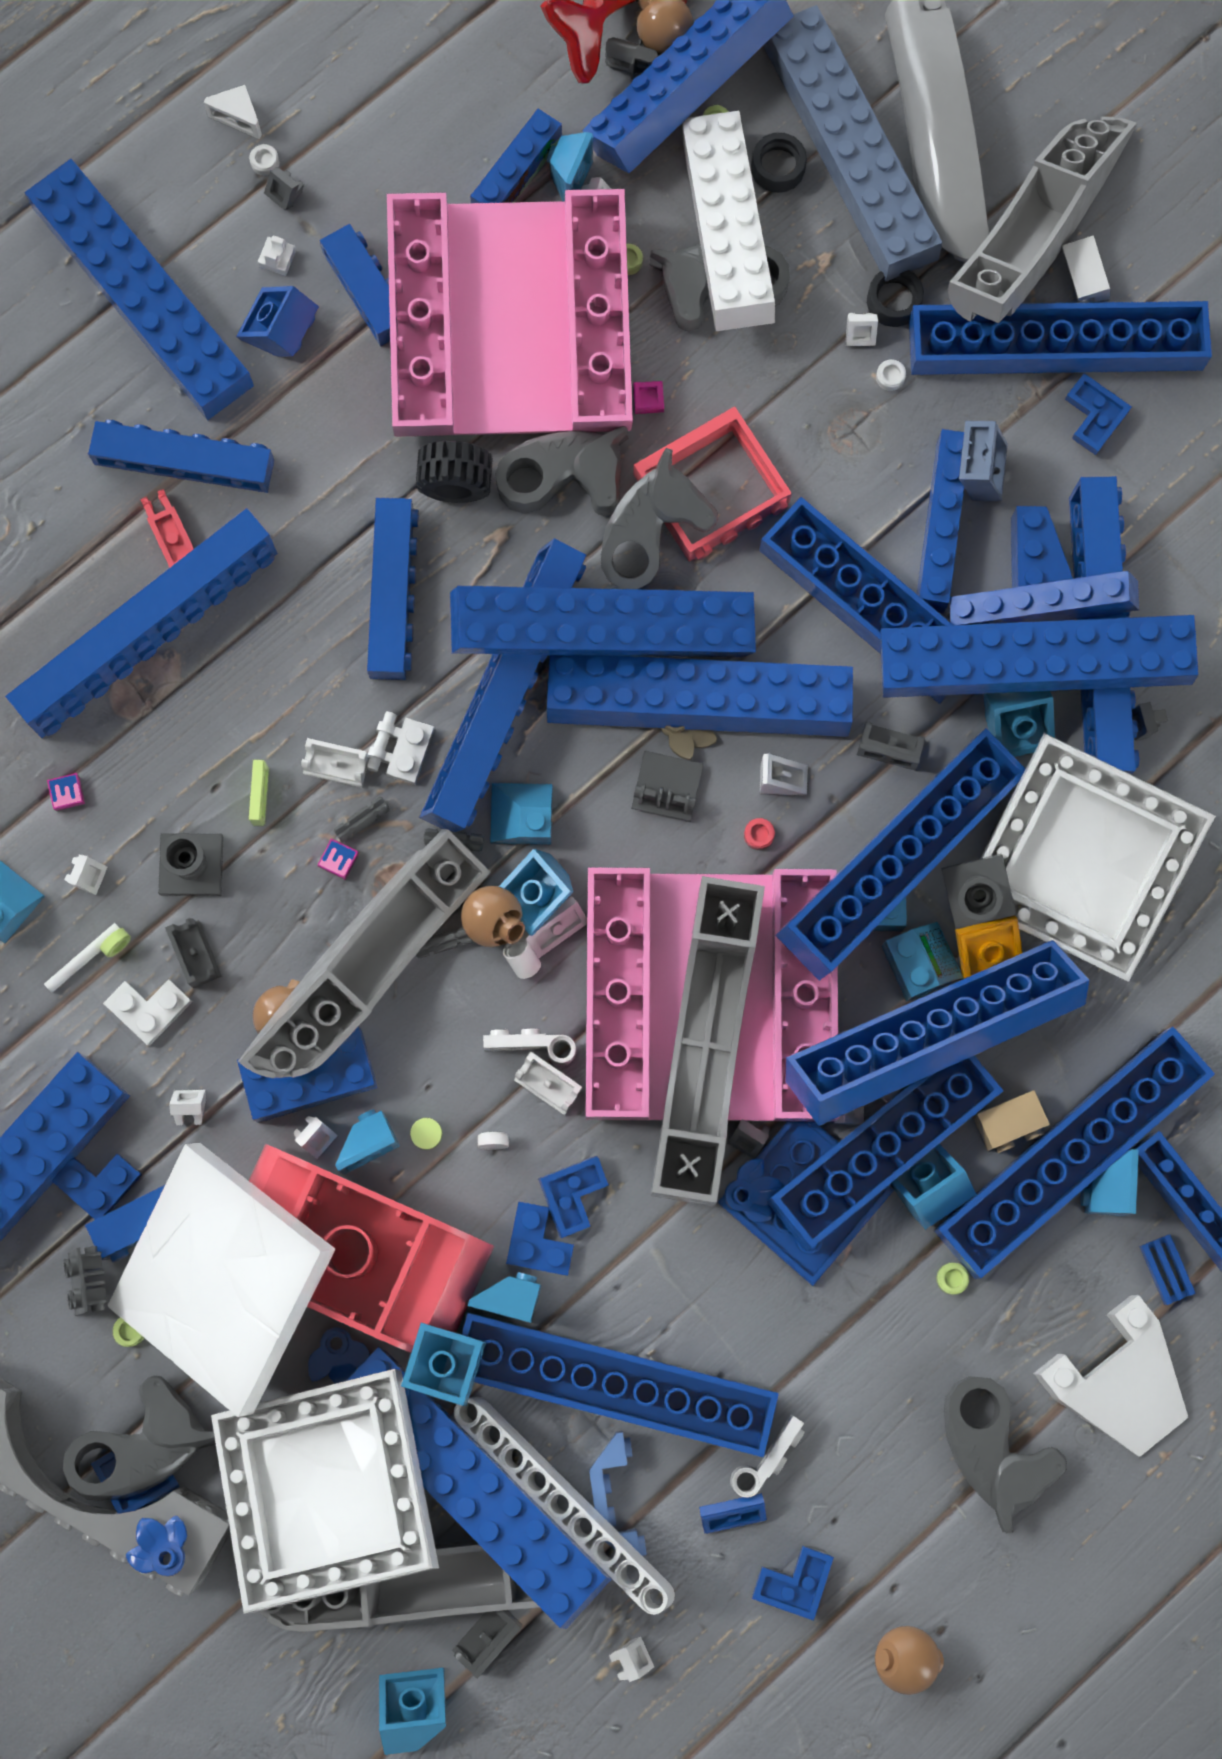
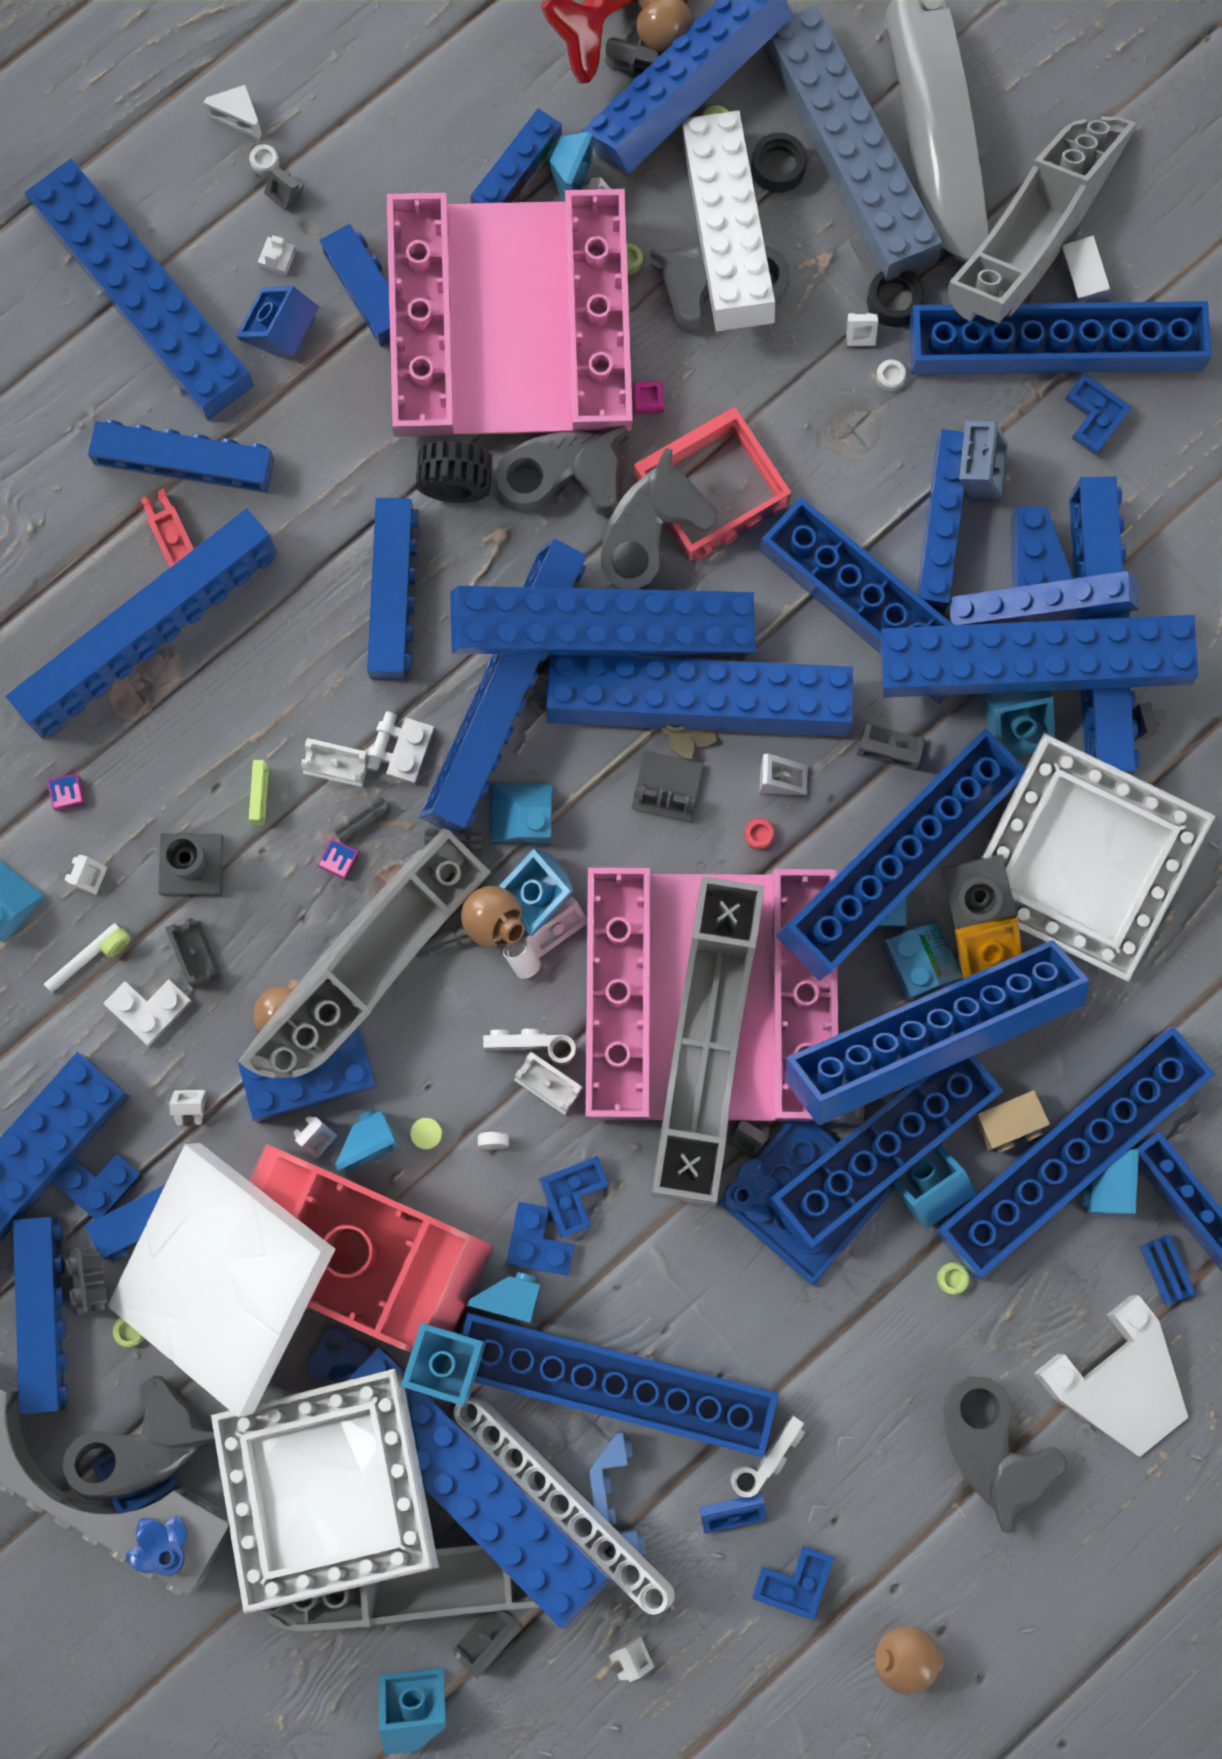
none -> blue brick [13,1217,69,1414]

